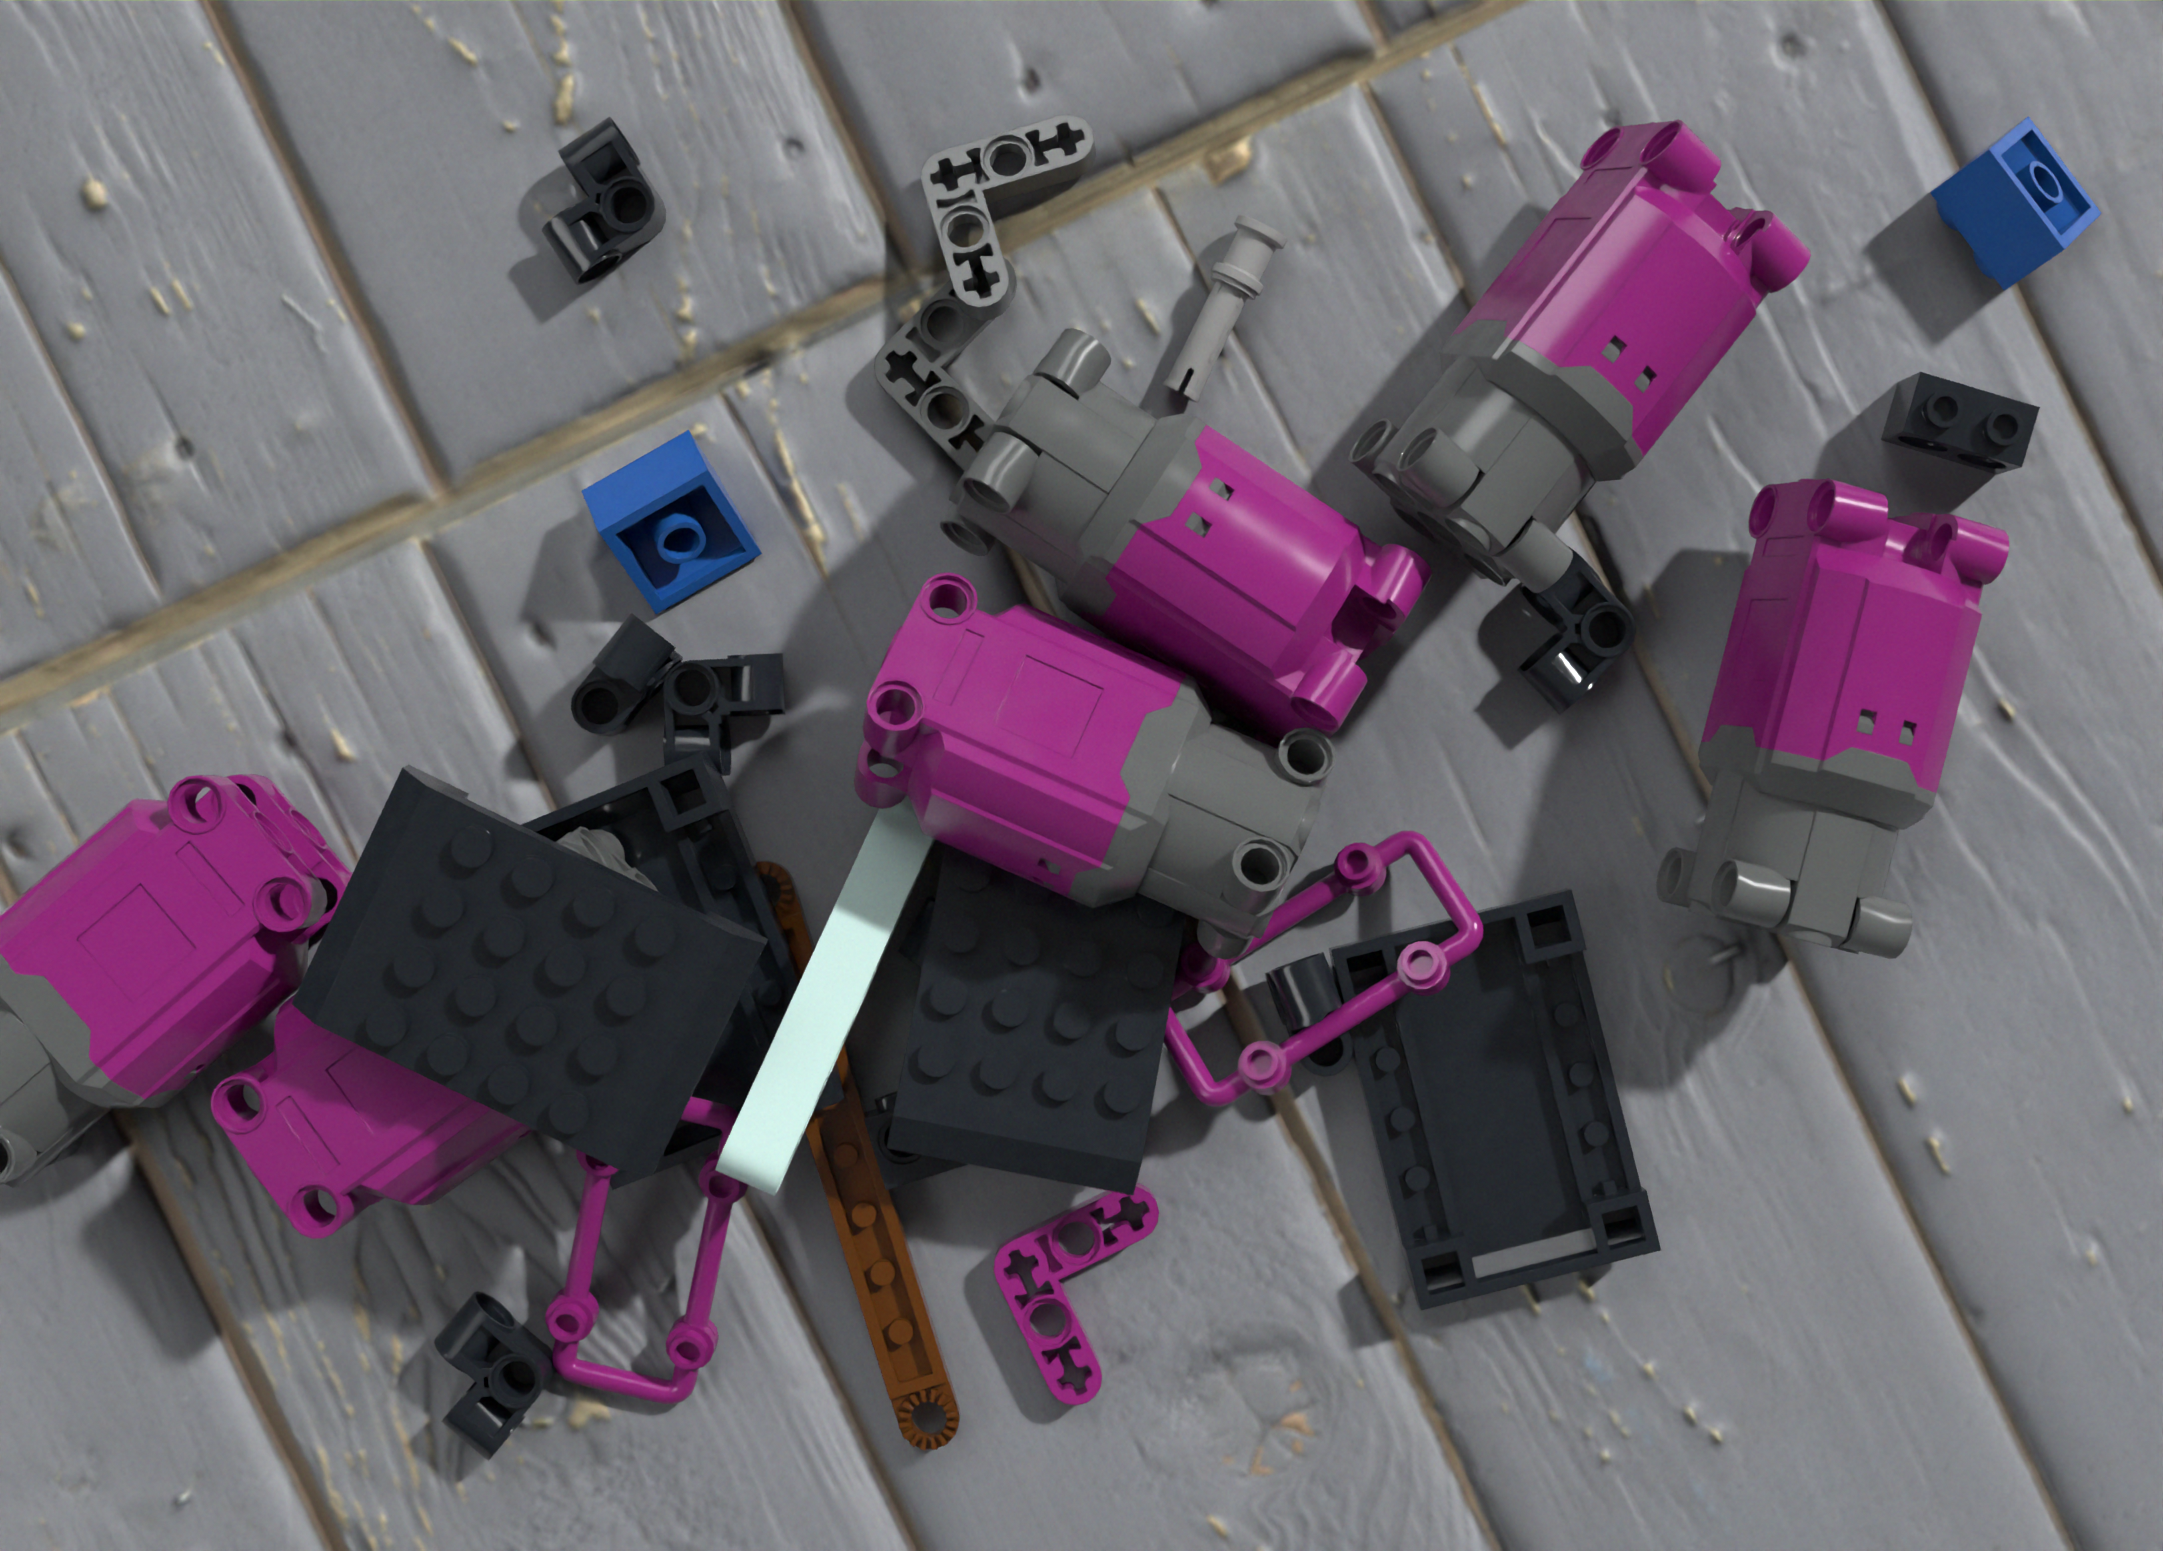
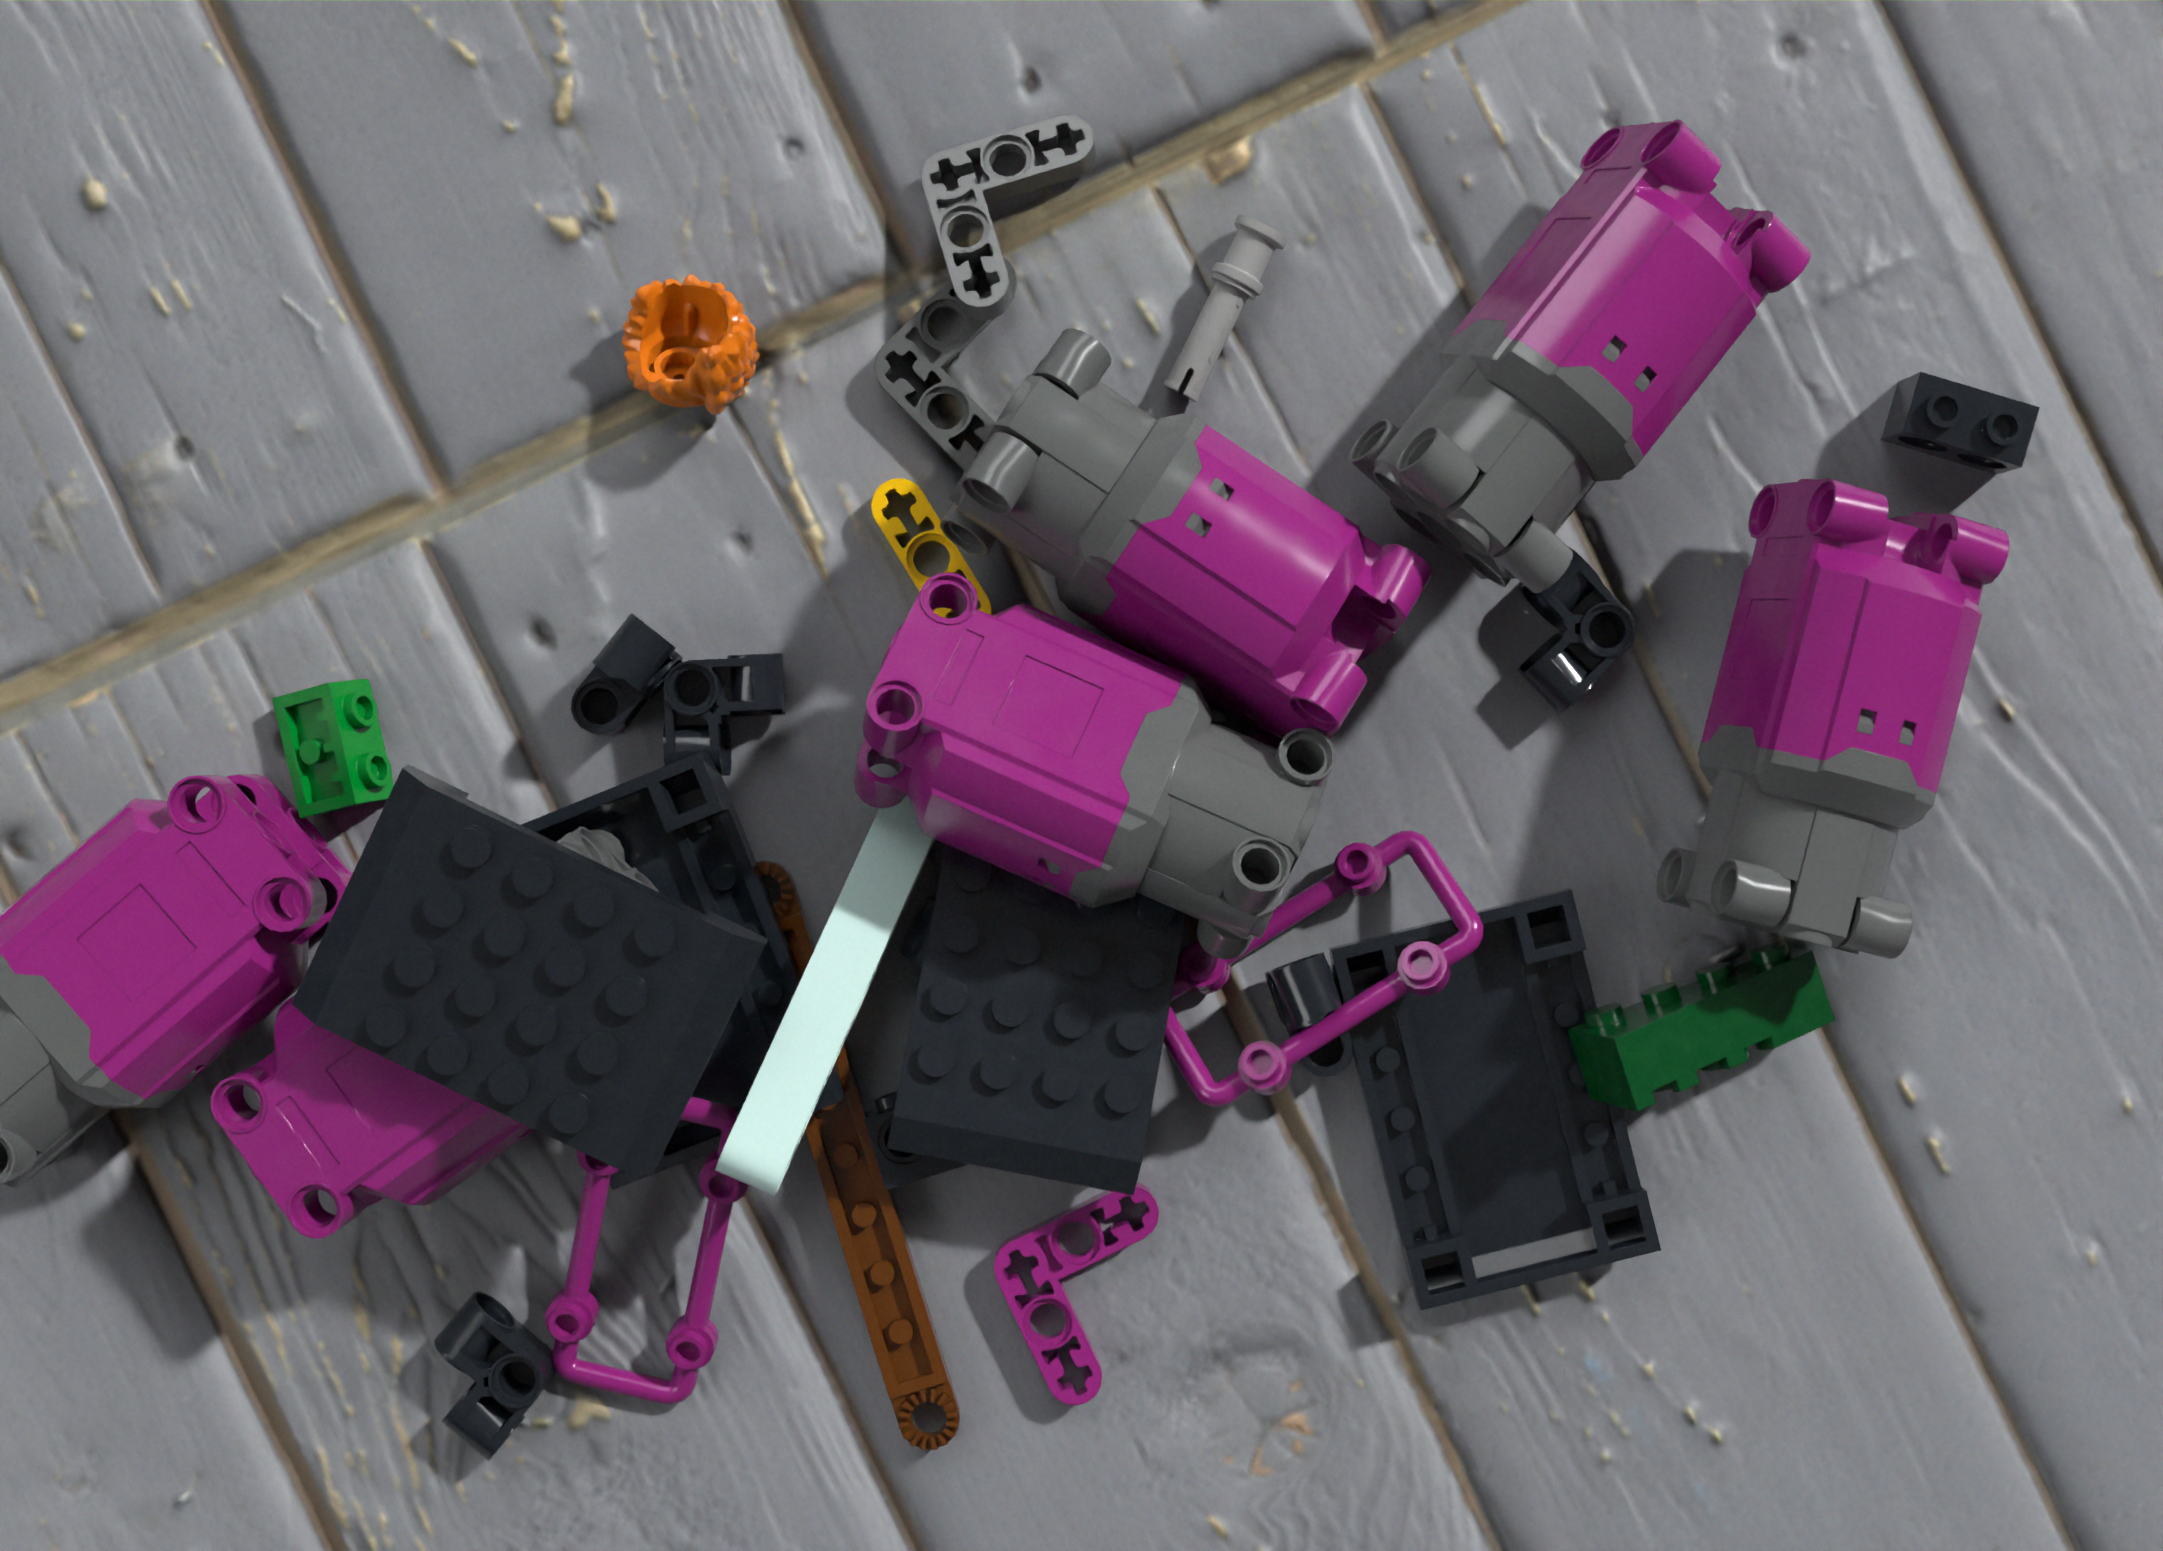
black piece [542,117,666,285] -> none
blue slope [581,430,762,614] -> none
blue slope [1930,116,2102,291] -> none
none -> green bracket [272,679,394,818]
none -> orange hair [622,274,760,415]
none -> yellow beam [871,478,992,619]
none -> dark green wedge [1567,941,1835,1112]

